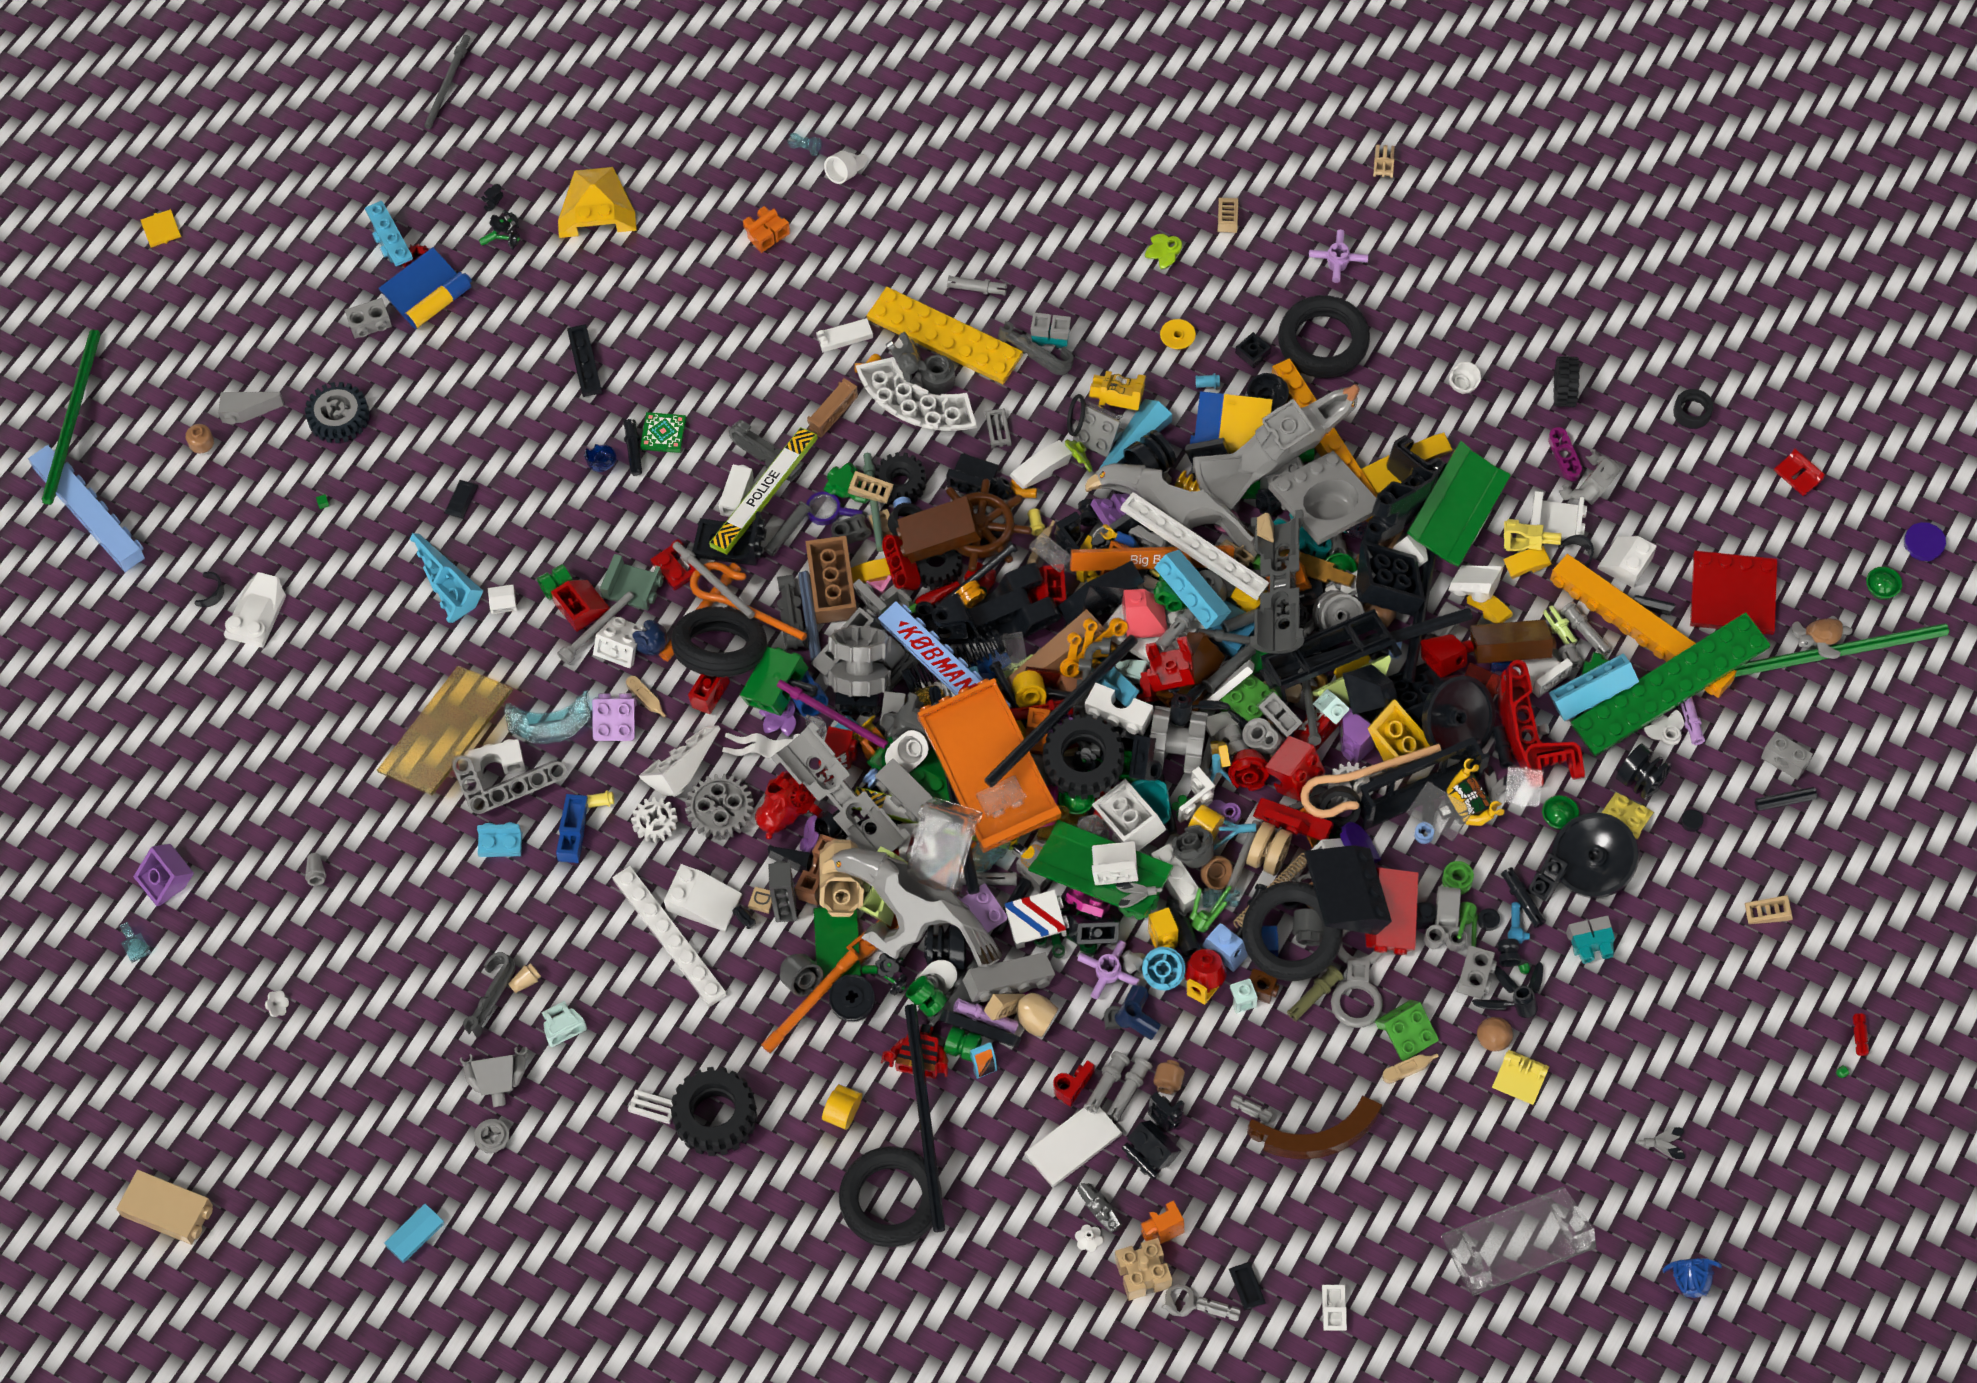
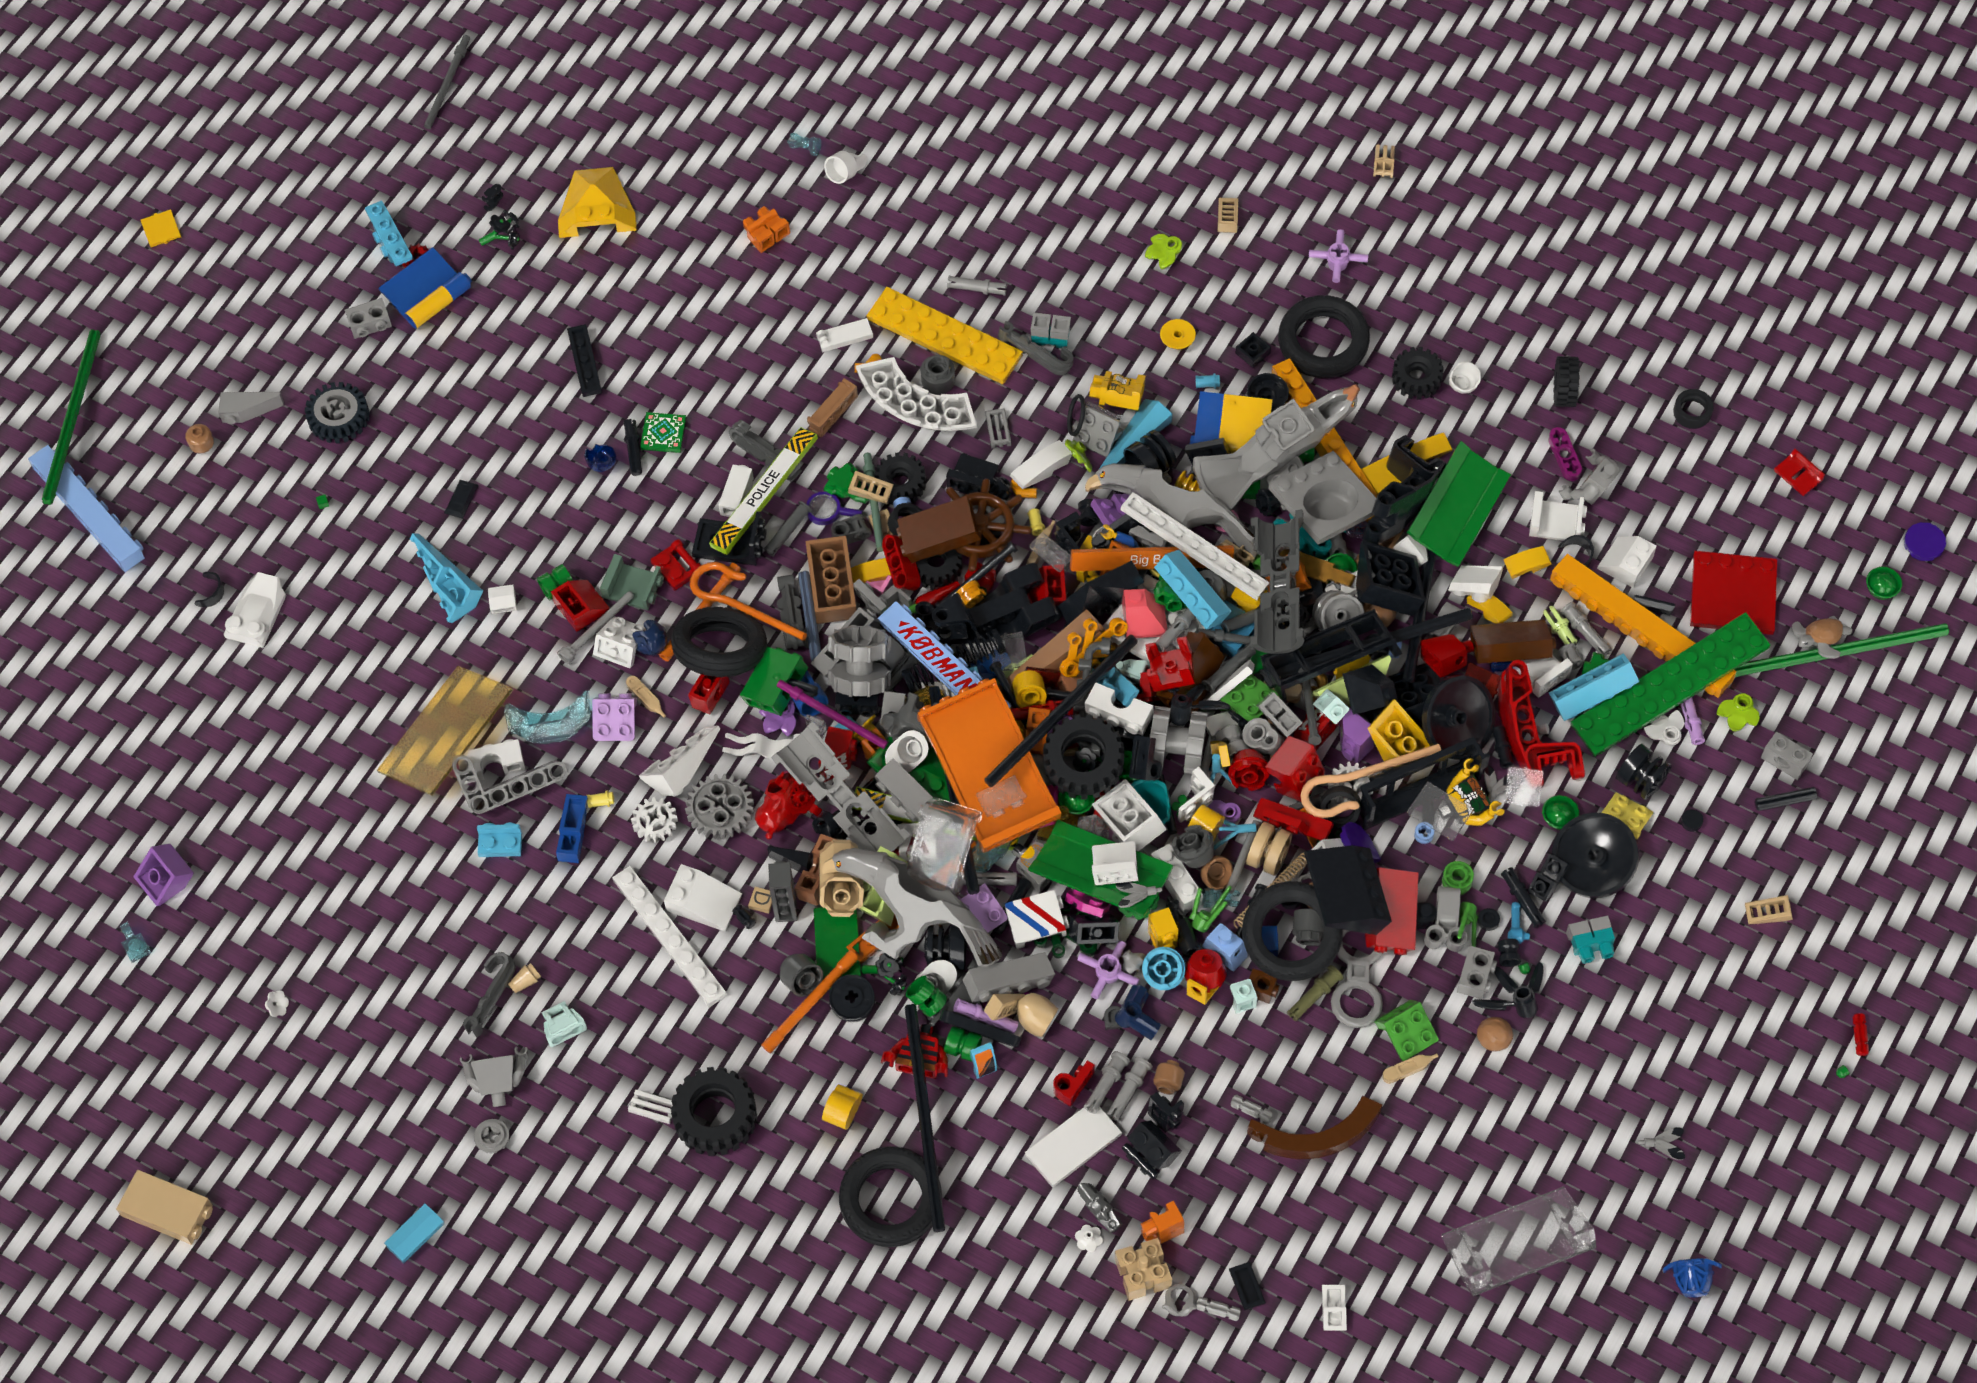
light grey cone [305,853,326,886] -> none
light grey bar [672,541,755,619] -> none
medium lavender plate [800,815,819,855] -> none
light blue bush [862,768,878,789] -> none
dark grey animal [886,332,927,383] -> none
tan slope [1257,513,1274,543] -> none
light yellow hinge [1492,1049,1549,1105] -> none
light yellow piece [1504,519,1562,551] -> none
none -> black tyre [1392,347,1444,400]
none -> lime plate [1717,693,1760,732]

